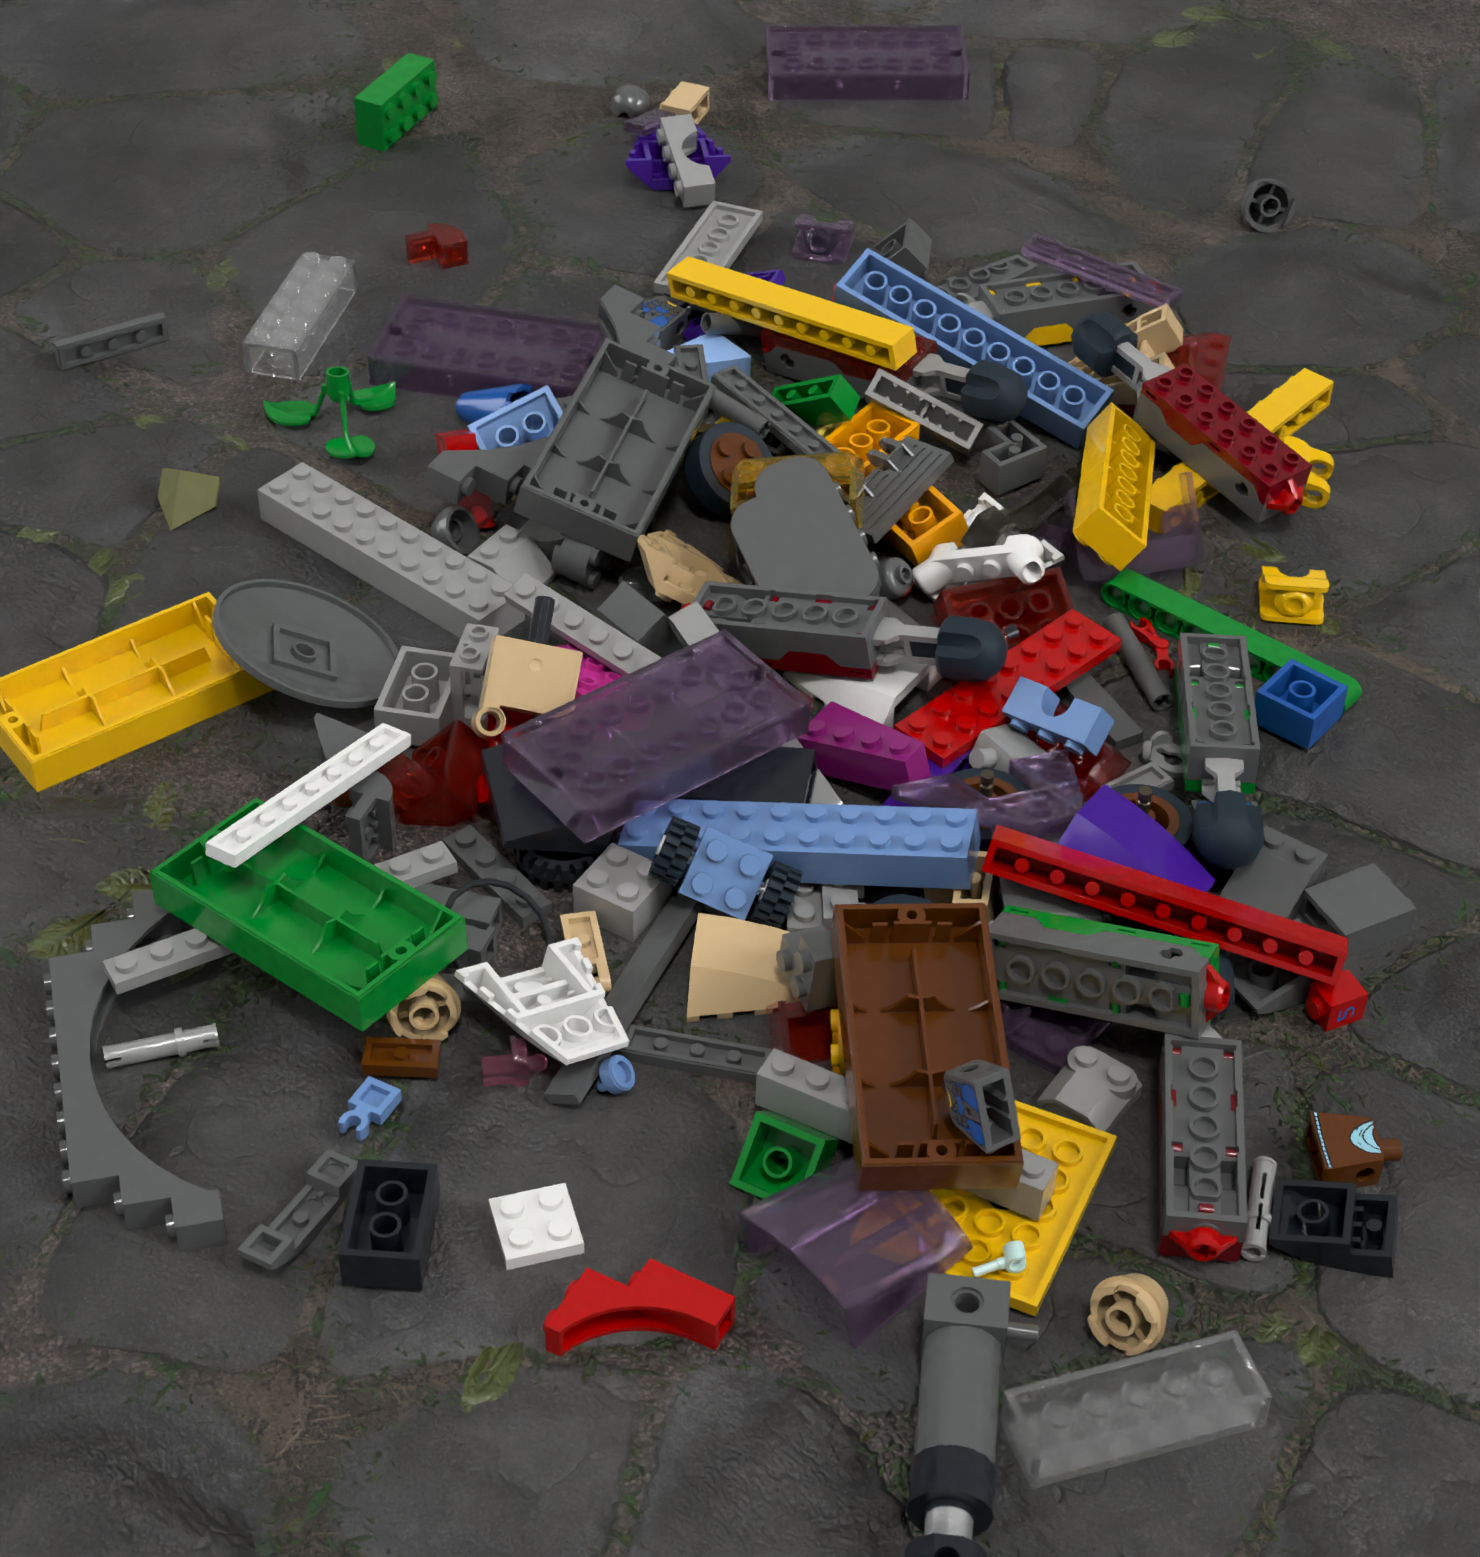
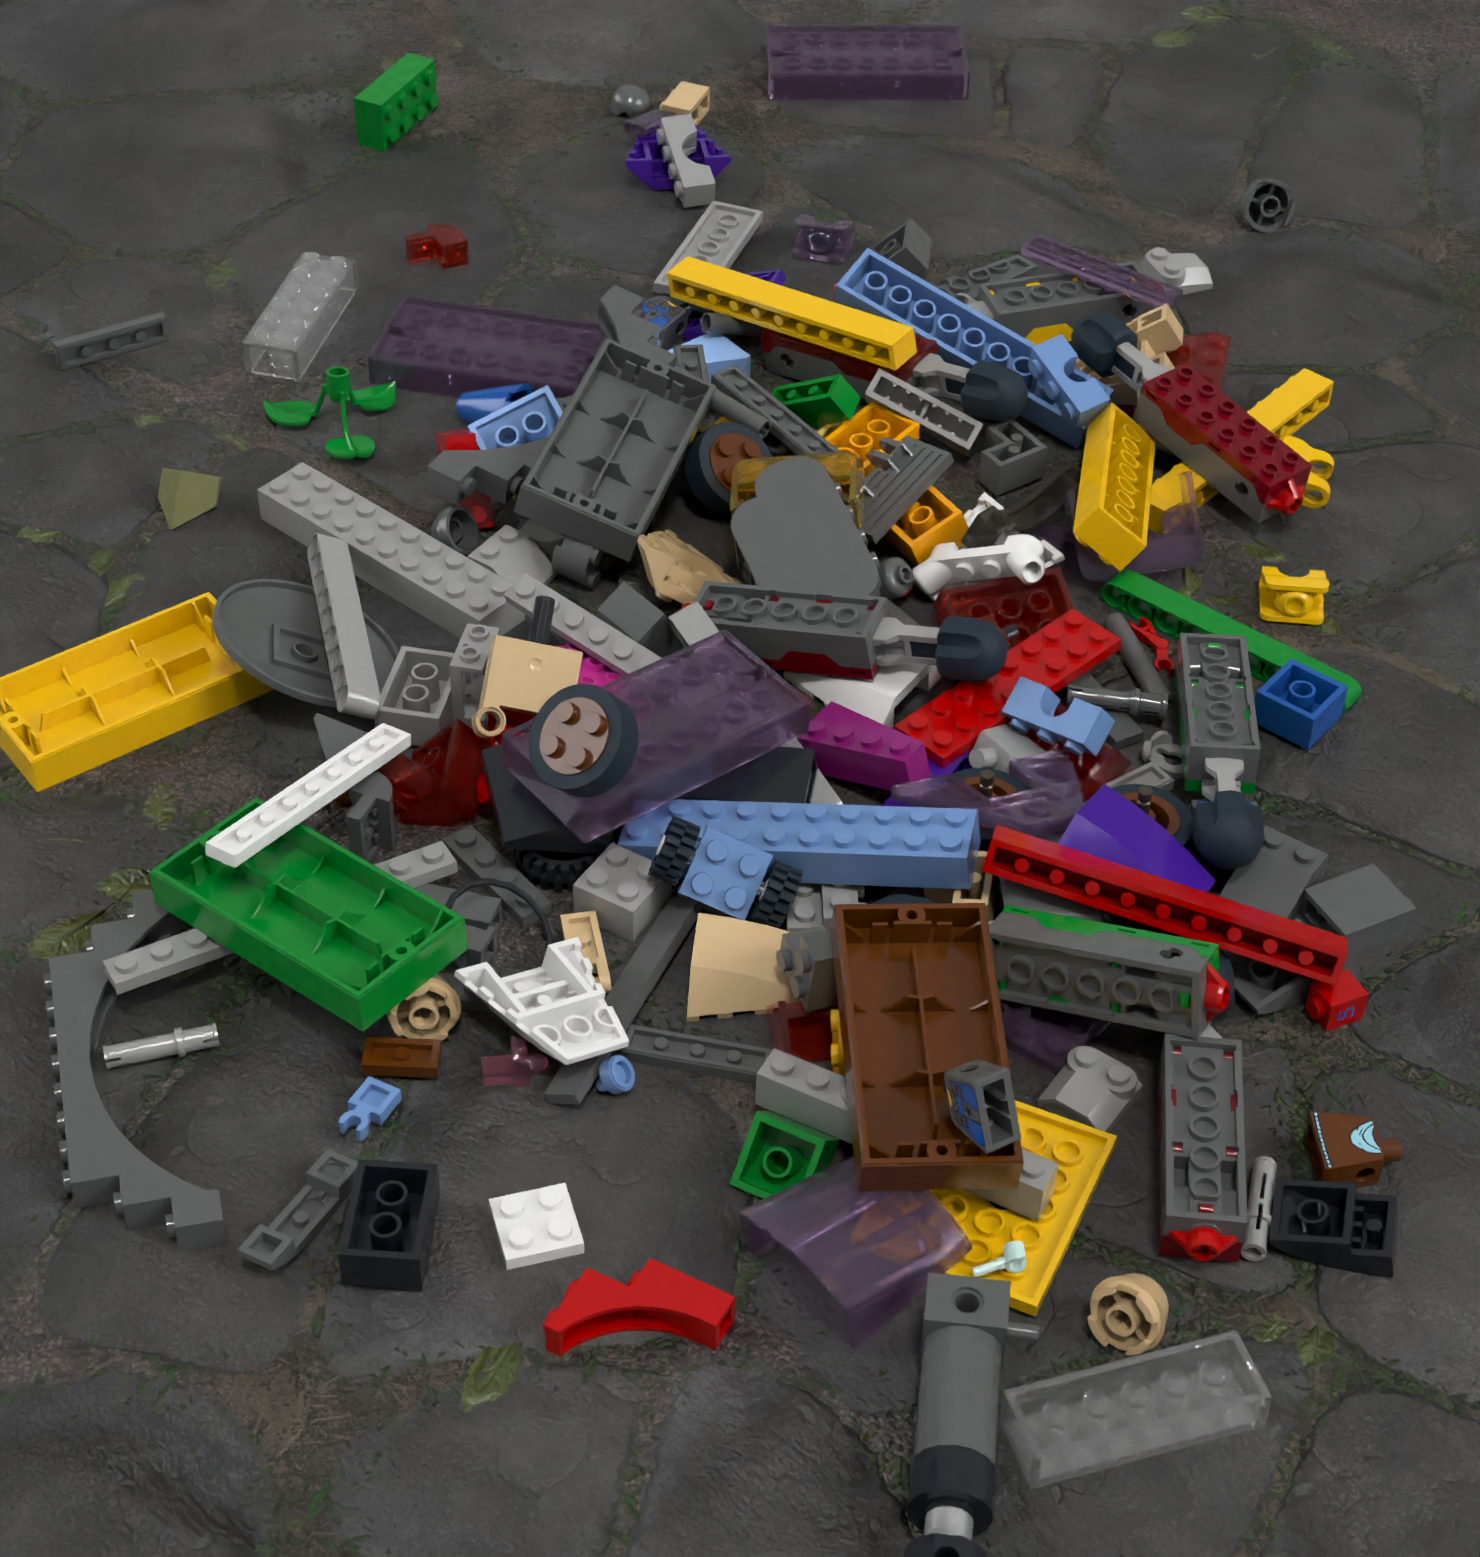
none -> light grey beam [308,533,380,719]
none -> wheel [529,684,639,798]
none -> medium blue arch [1028,334,1110,430]
none -> dark grey pin [1066,684,1168,721]
none -> light grey slope [1139,247,1213,299]

